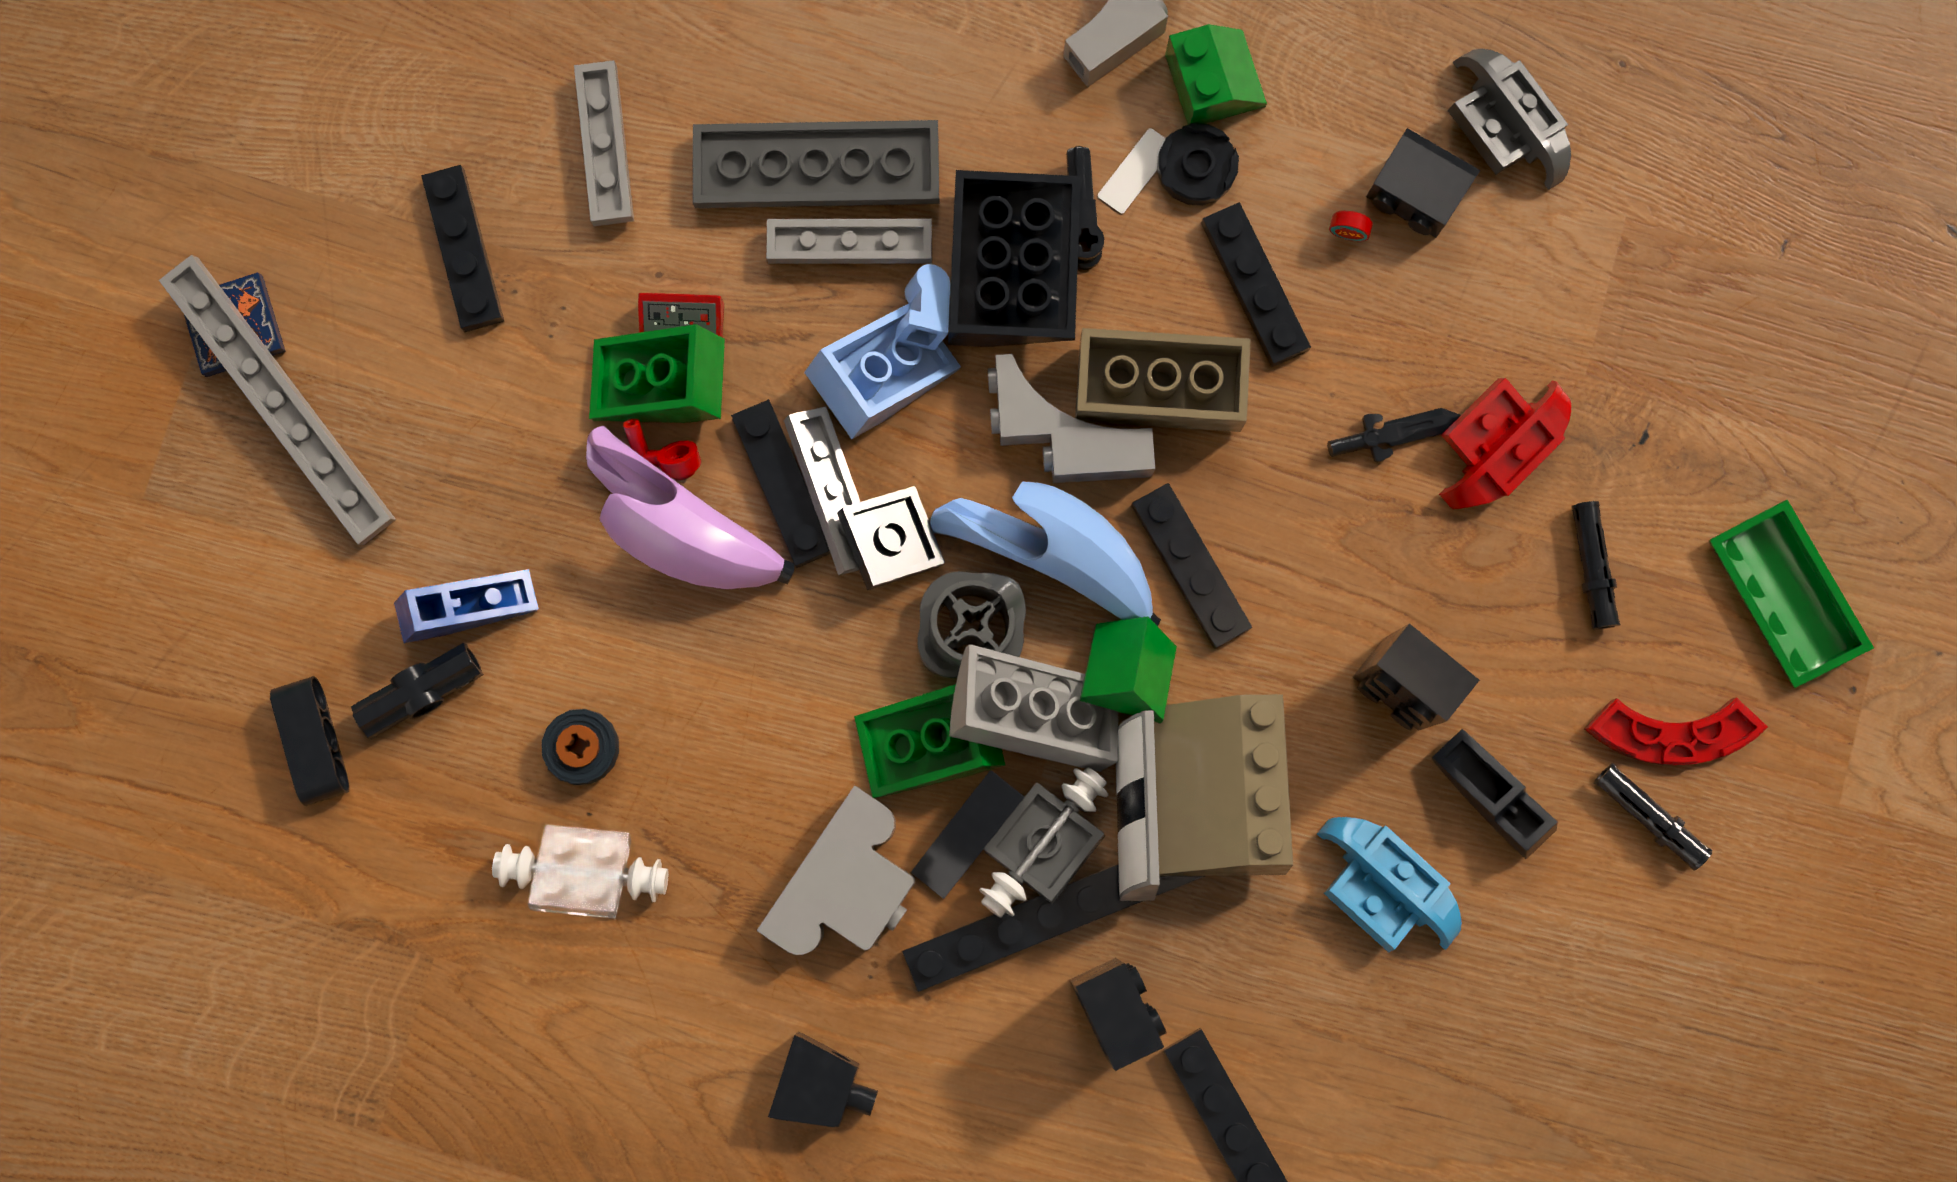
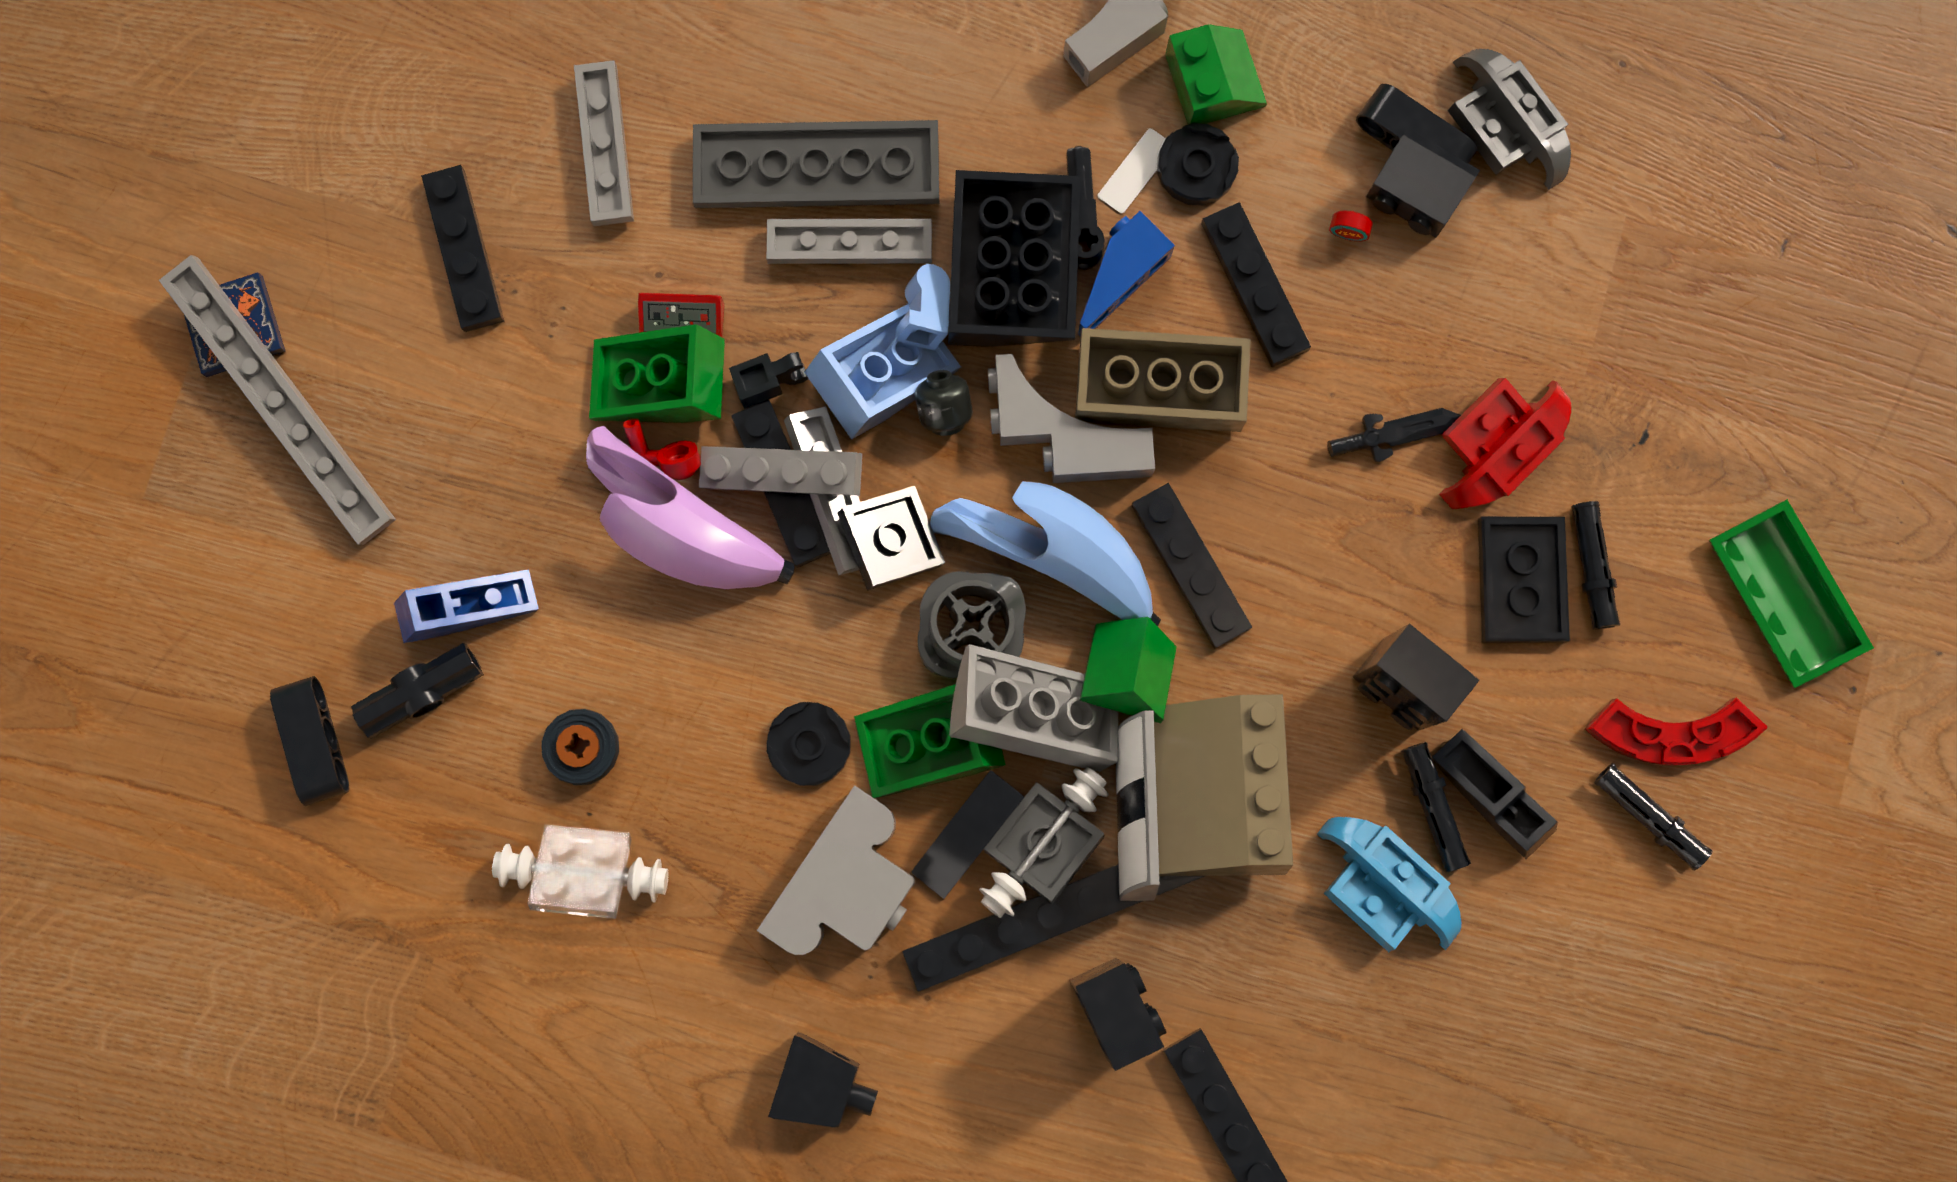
none -> light grey plate [699,446,863,496]
none -> black plate [729,352,809,409]
none -> black tile [766,702,851,786]
none -> pearl dark grey head [915,370,973,436]
none -> blue slope [1078,211,1175,337]
none -> black beam [1356,84,1478,163]
none -> black pin [1400,742,1471,872]
none -> black tile [1478,516,1570,643]

